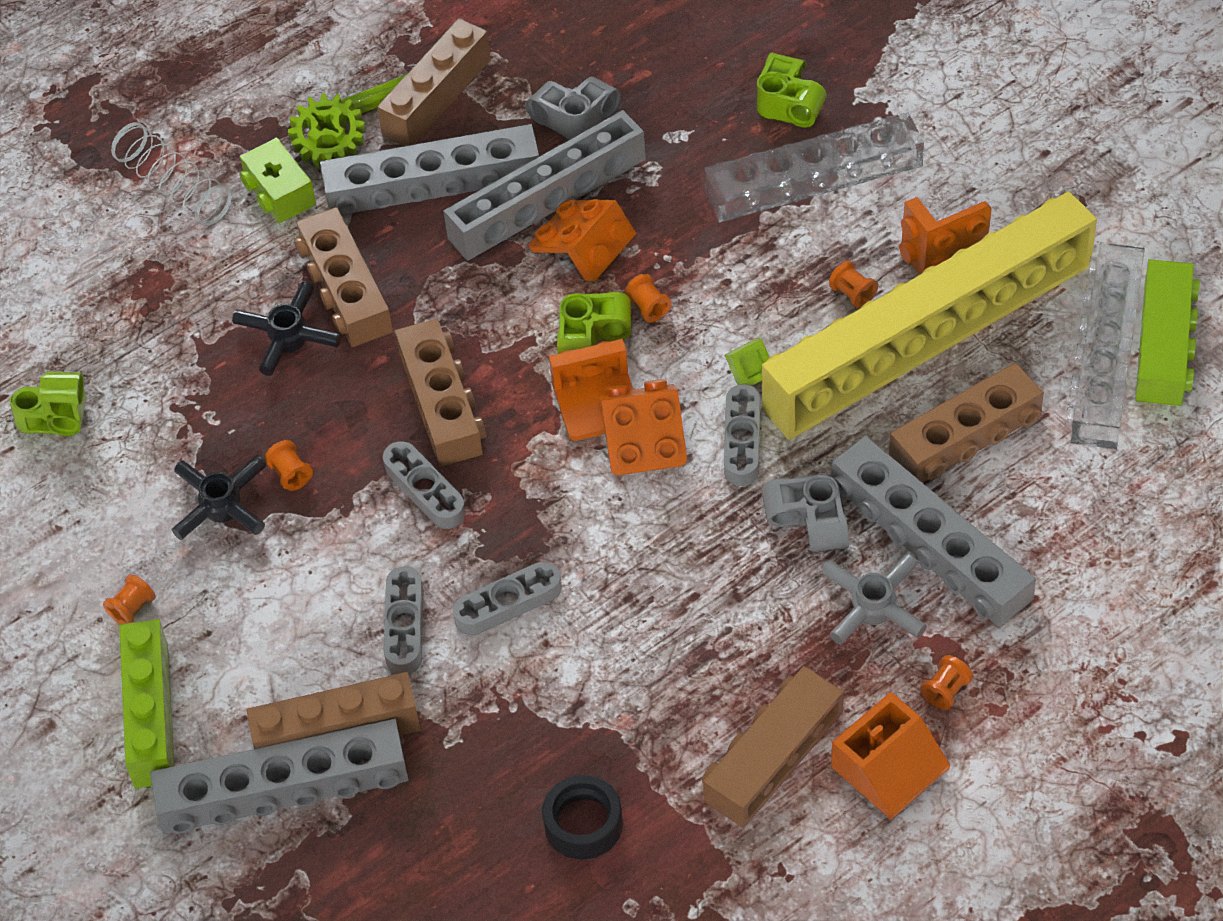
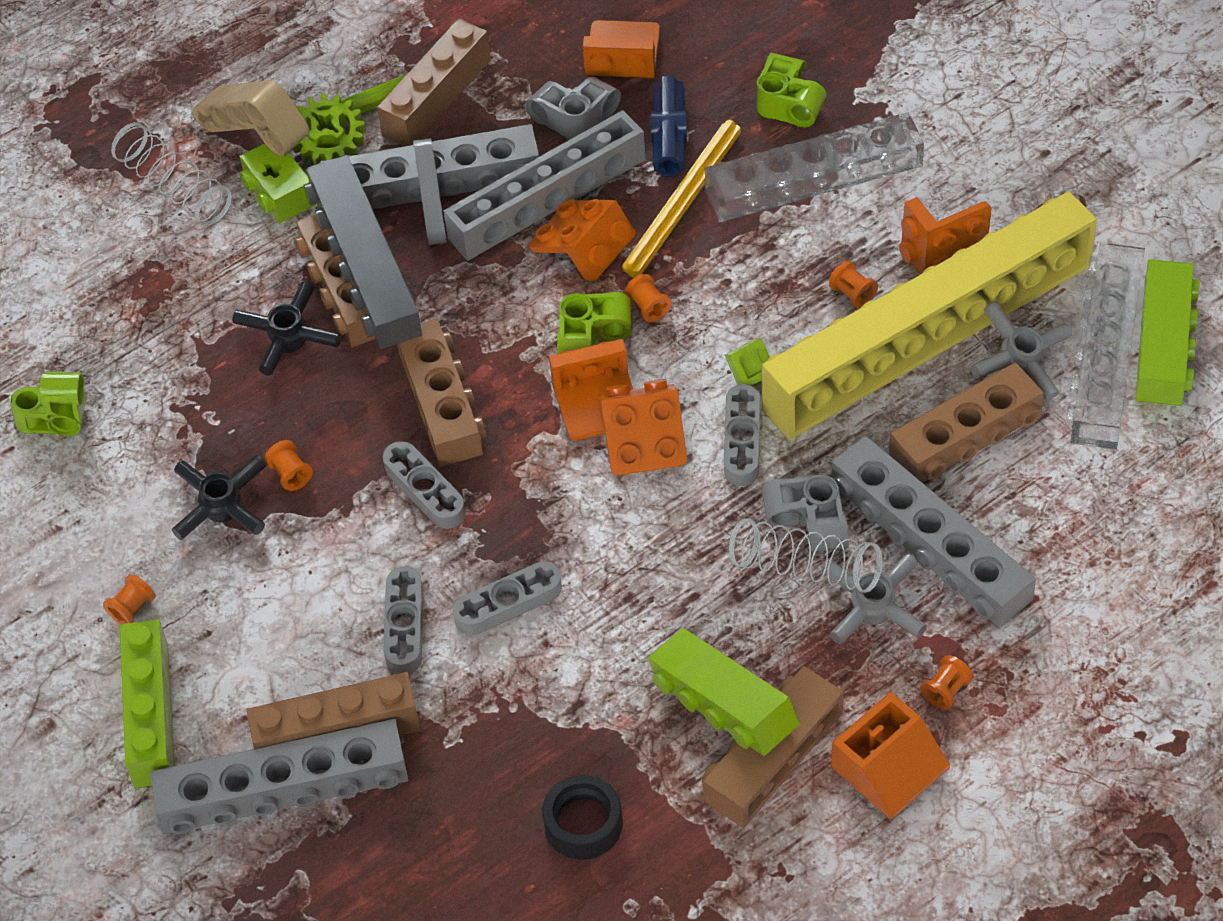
none -> tan beam [192,80,310,157]
none -> brick [304,155,422,350]
none -> light grey beam [413,138,447,245]
none -> orange bracket [583,20,660,78]
none -> yellow axle [622,120,741,278]
none -> lime brick [648,628,800,756]
none -> dark blue piece [650,76,687,177]
none -> white piece [729,518,883,593]
none -> light grey bar [971,302,1072,401]

